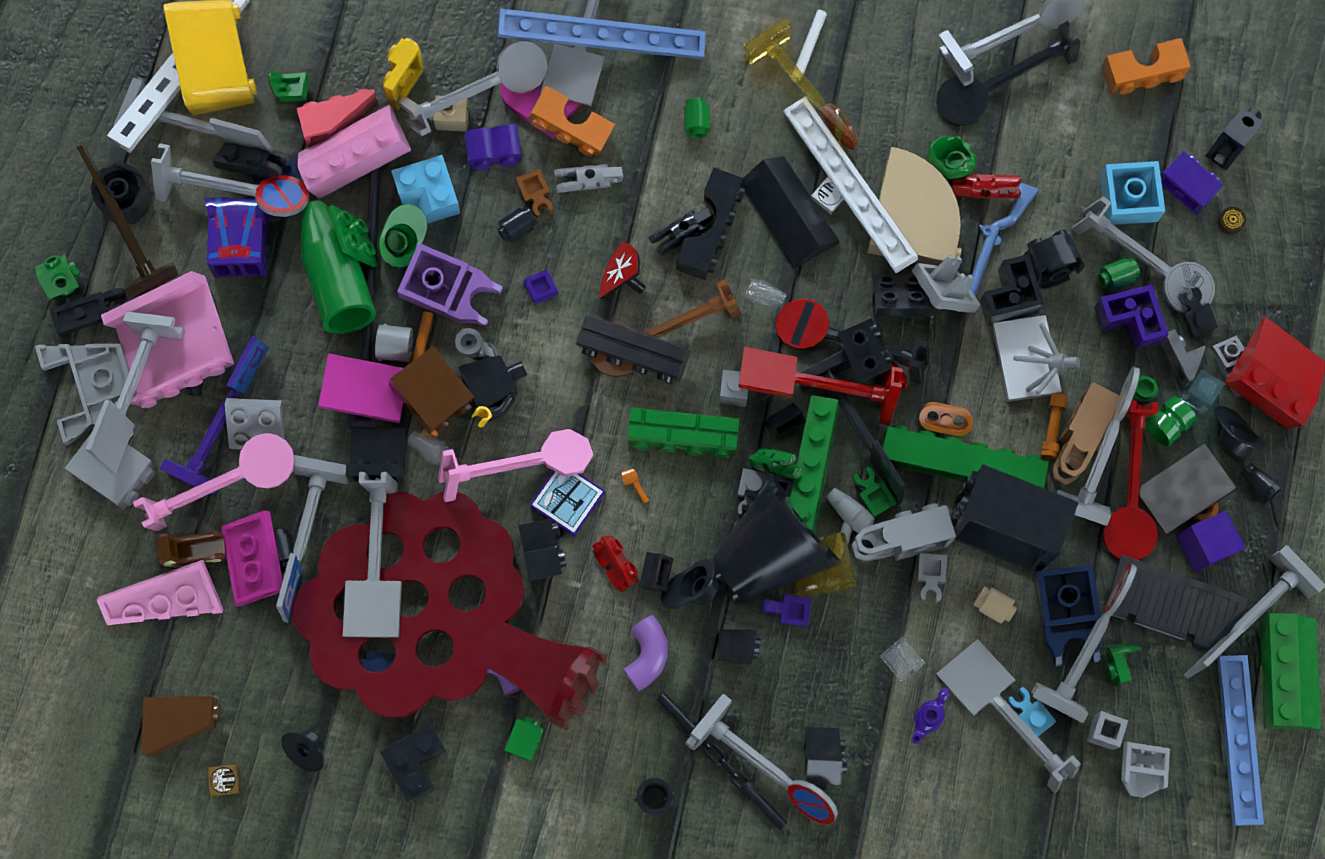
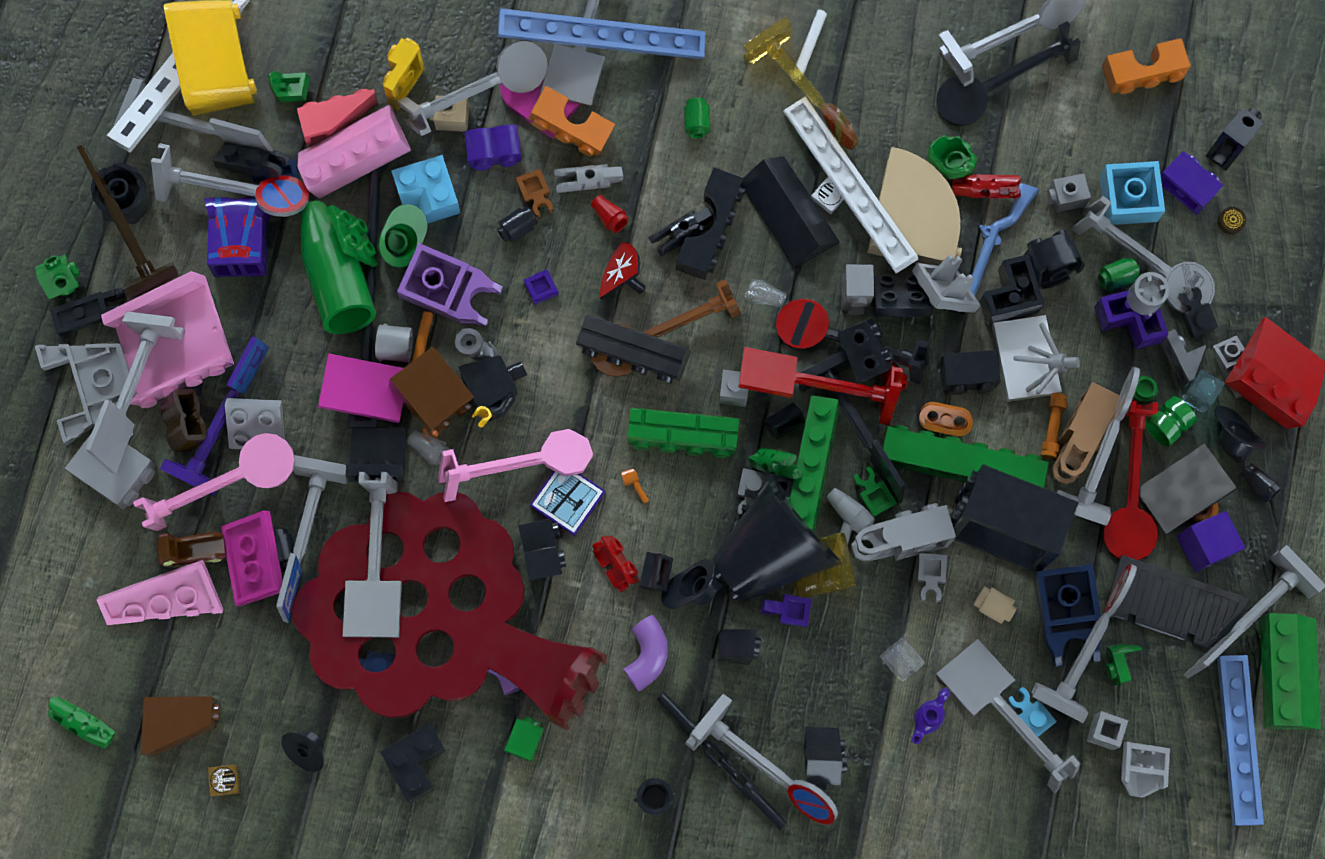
none -> green hinge [48,696,115,749]
none -> dark brown brick [160,389,206,453]
none -> red cone [591,195,629,233]
none -> light grey brick [841,264,874,315]
none -> black brick [940,350,1001,395]
none -> light grey brick [1047,173,1091,213]
none -> light grey piece [1127,272,1170,316]

